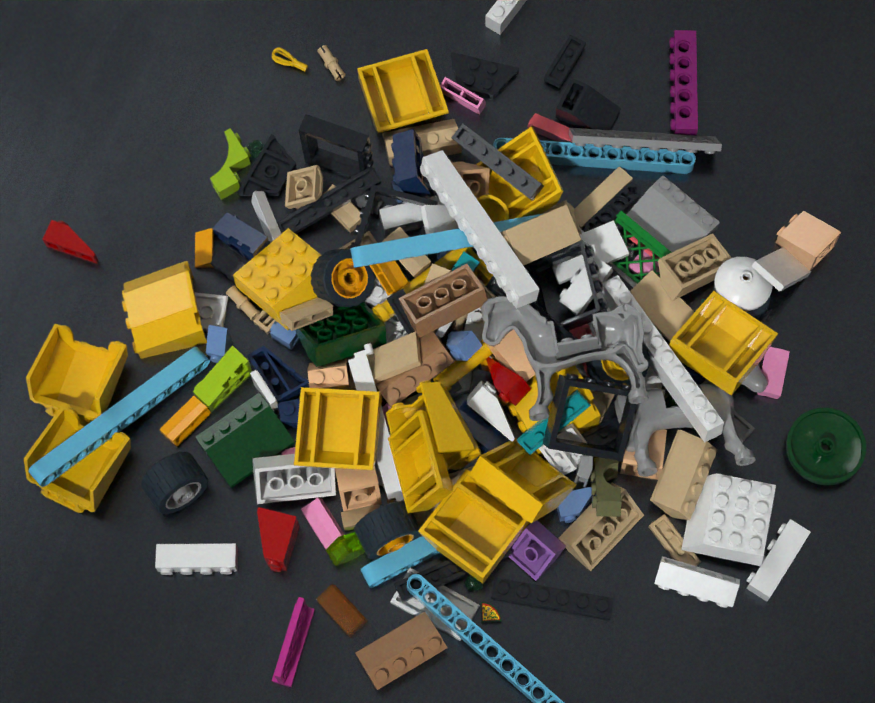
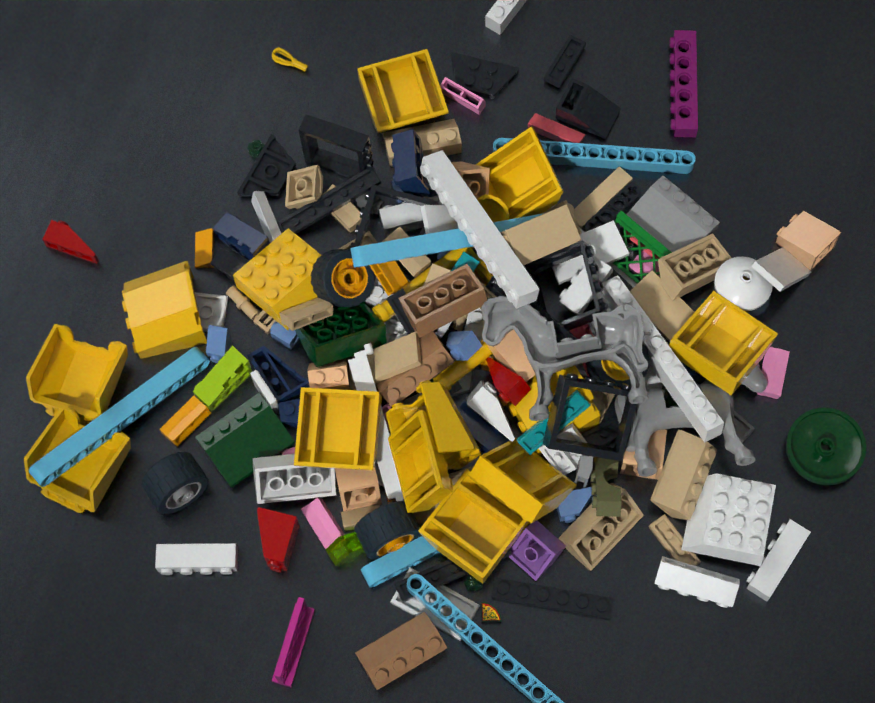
lime arch [210,128,251,200] -> none
clear orange piece [316,584,368,637] -> none
tan pin [317,45,346,81] -> none
black plate [451,123,544,201] -> none
light grey plate [569,128,722,154] -> none

